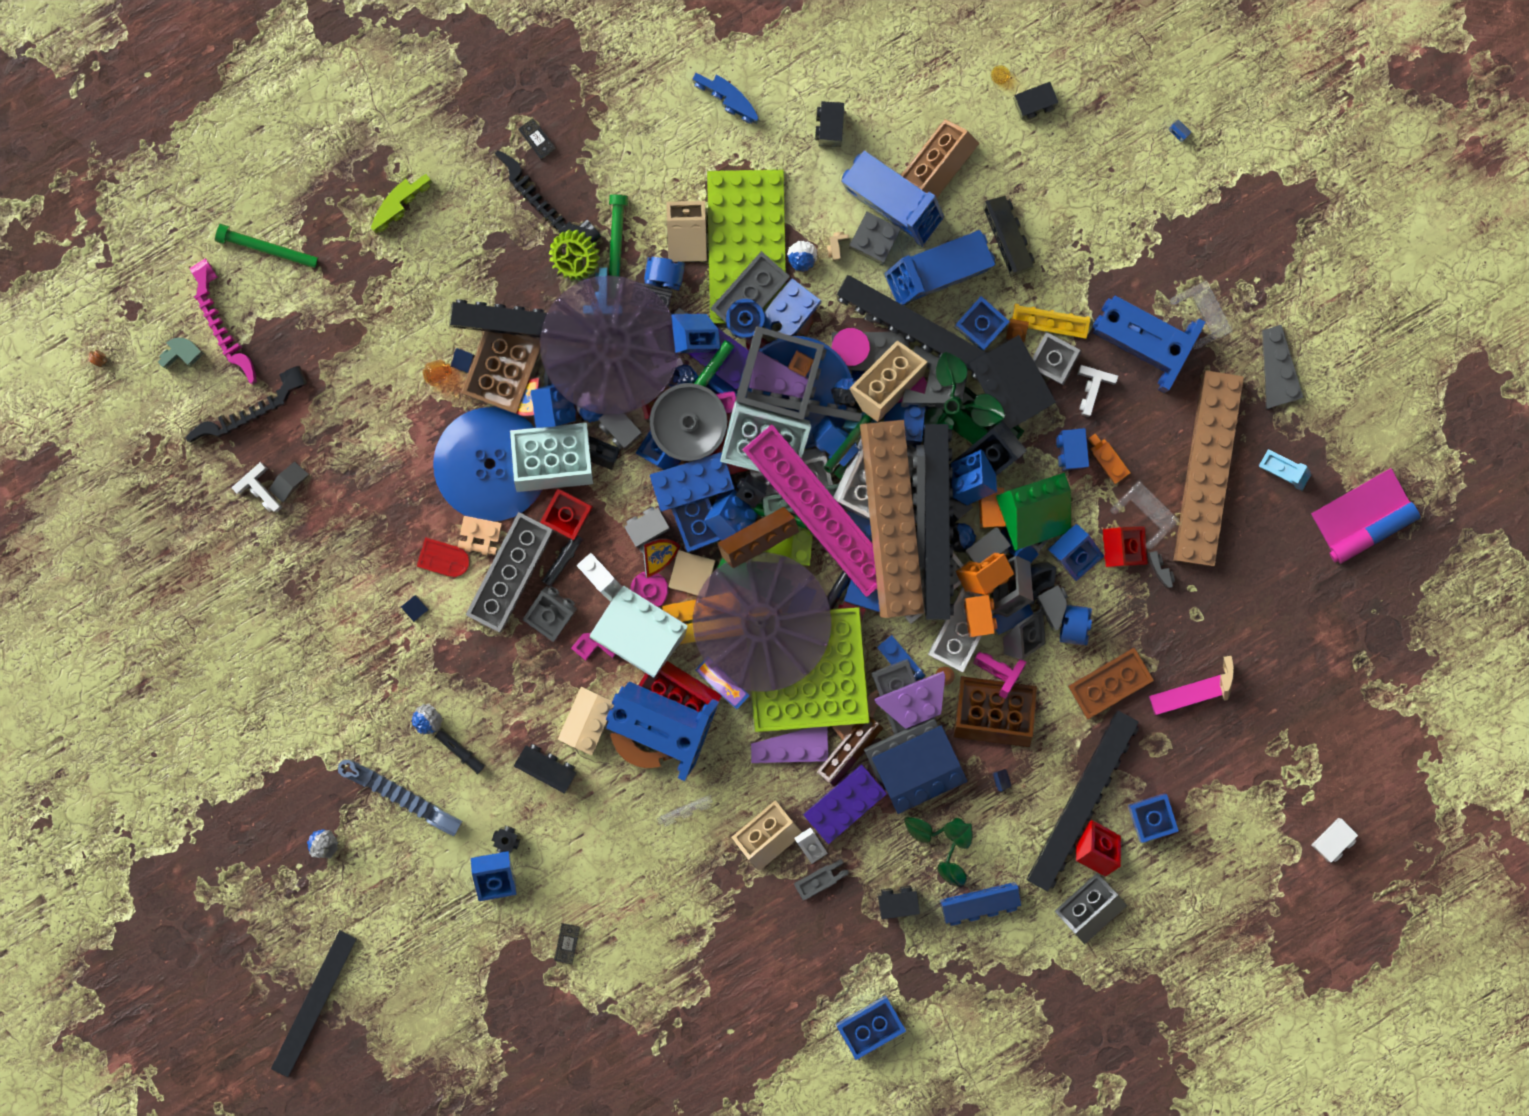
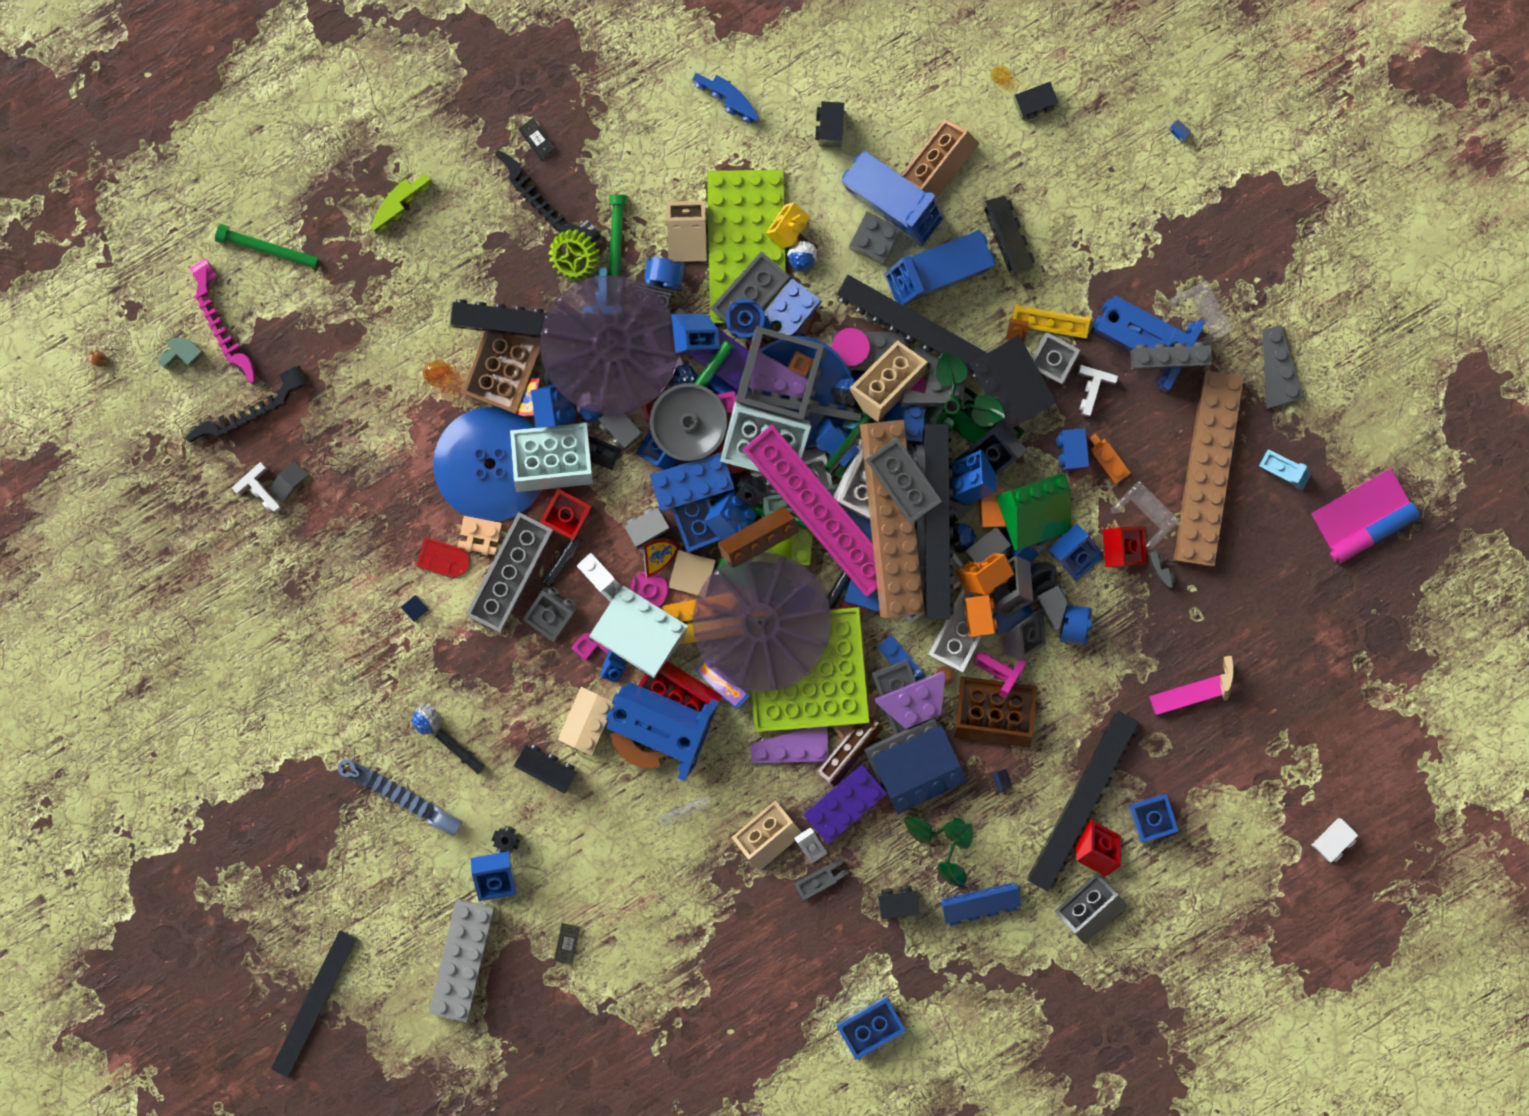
light grey piece [307,829,338,859] -> none
dark blue slope [450,348,475,373] -> none
tan bracket [827,232,849,262] -> none
blue brick [954,296,1010,351] -> none
dark orange plate [1068,647,1154,719] -> none
none -> light grey brick [429,898,495,1022]
none -> blue slope [600,650,626,683]
none -> yellow brick [766,202,810,249]
none -> dark grey plate [865,437,942,523]
none -> dark grey brick [1131,342,1212,370]

